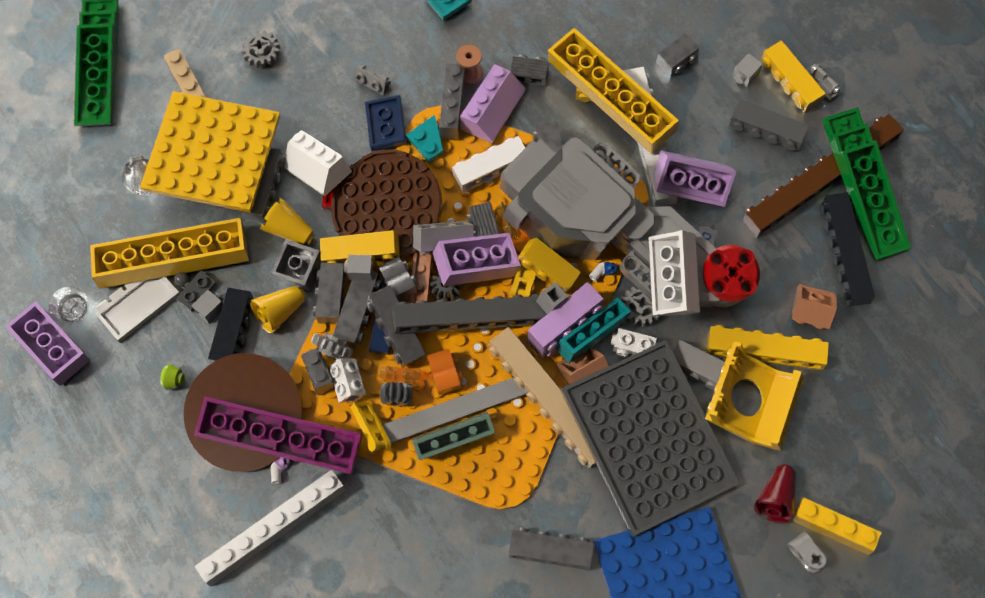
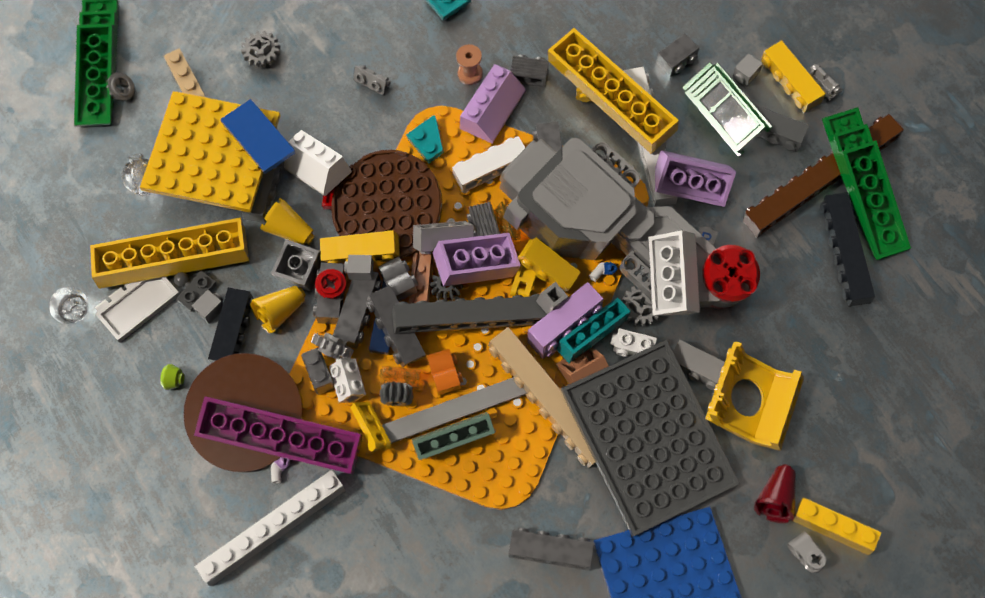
lavender brick [5,301,90,386] -> none
dark blue tile [365,95,407,151] -> none
flat silver brick [439,63,465,139] -> none
yellow brick [706,325,829,370] -> none
nougat slope [791,284,837,329] -> none
none -> light grey gear [106,73,135,101]
none -> blue tile [220,99,295,174]
none -> red gear [315,269,346,299]
none -> piece [682,62,773,157]

